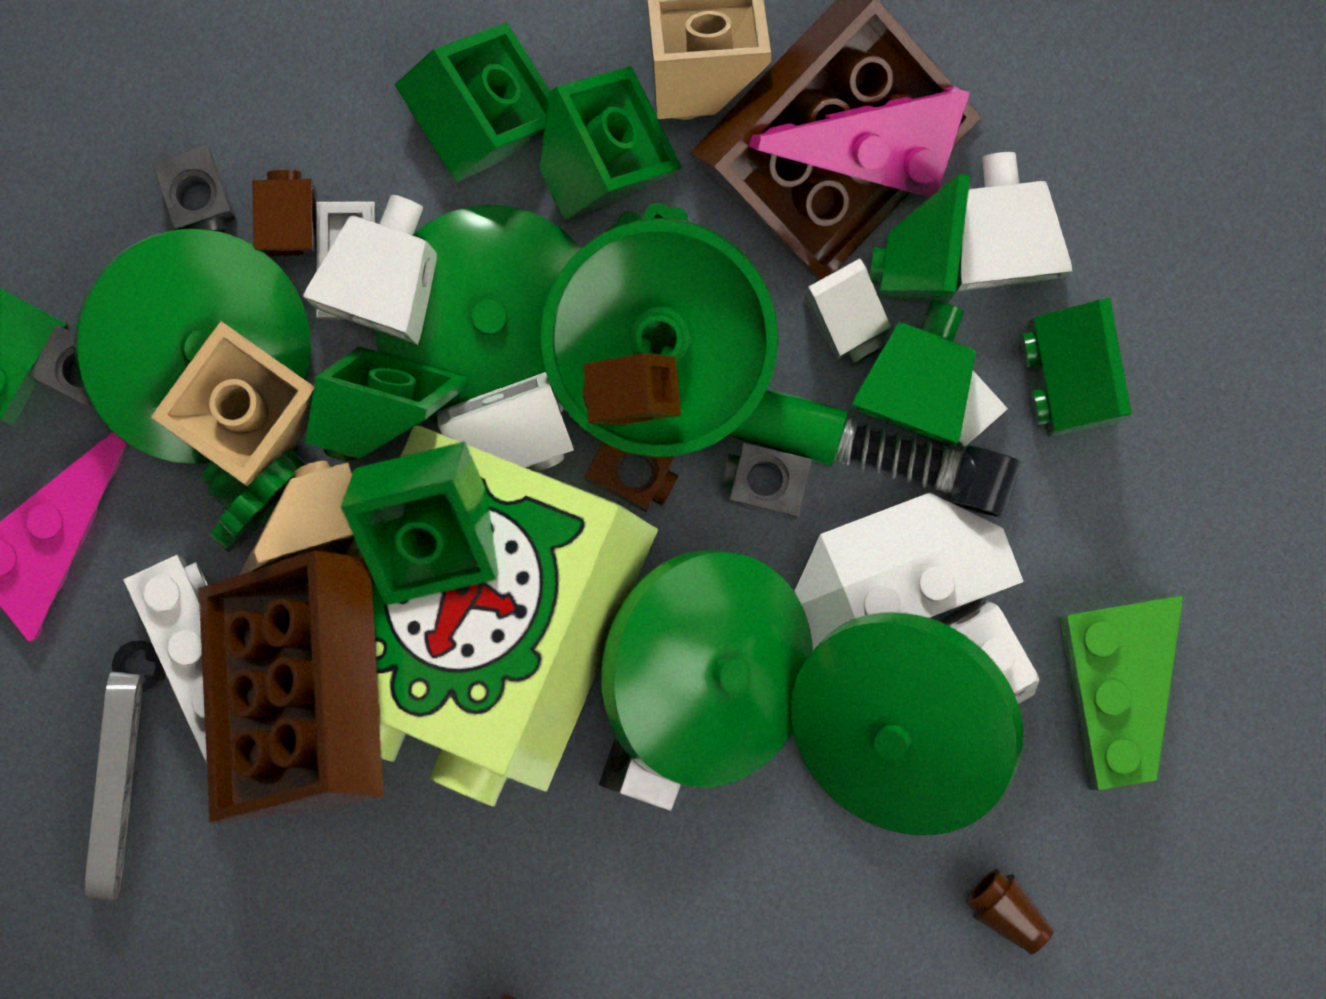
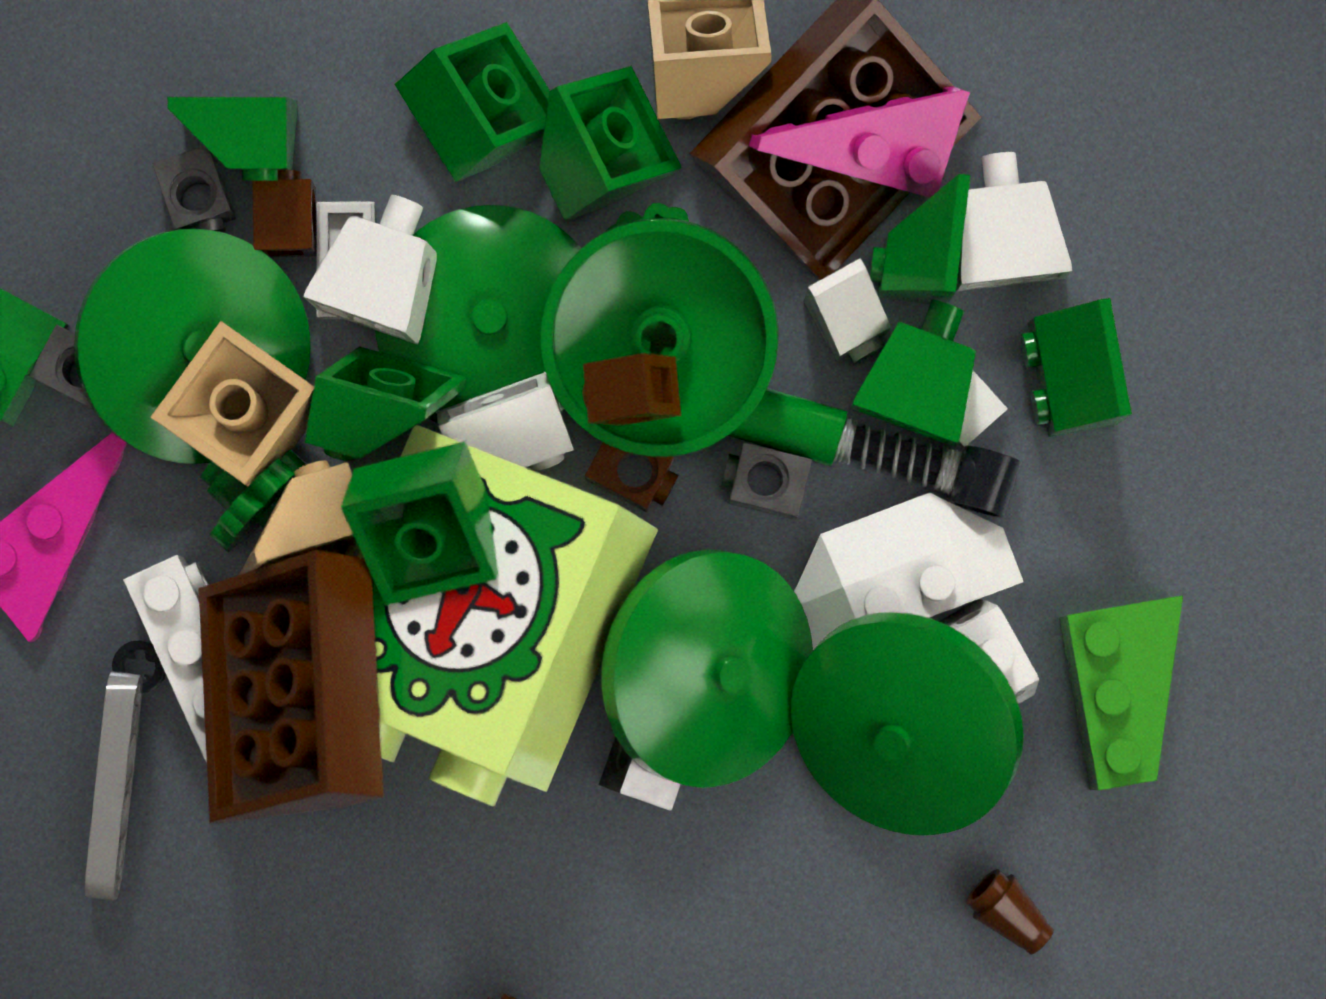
none -> green slope [167,97,297,181]

